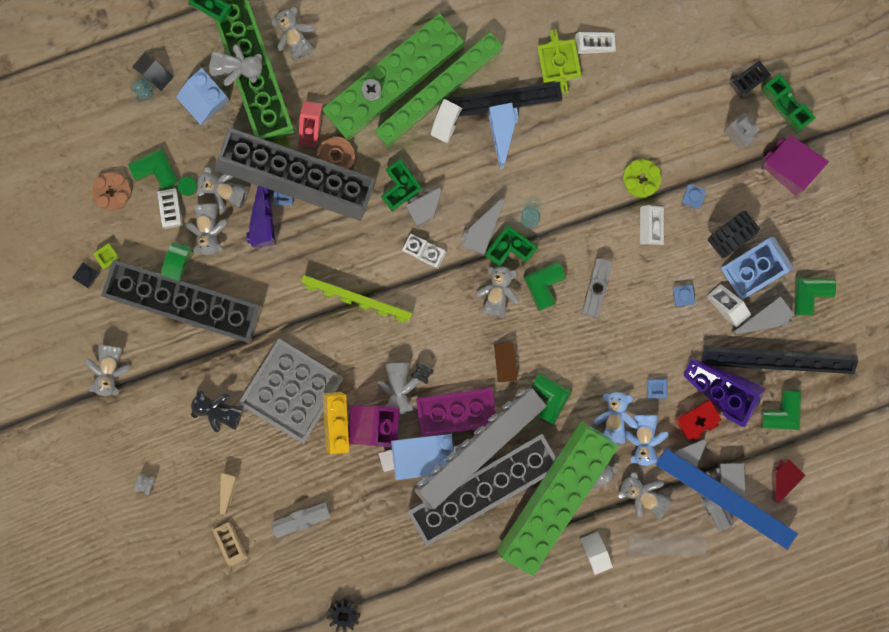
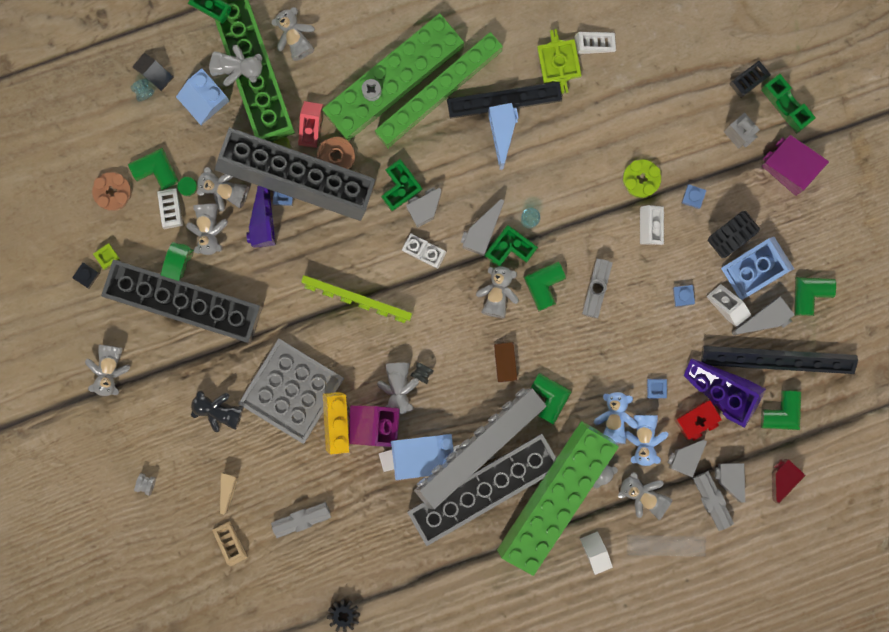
magenta plate [416,388,496,437] -> none
white slope [431,99,462,143] -> none
blue tile [655,448,798,550] -> none

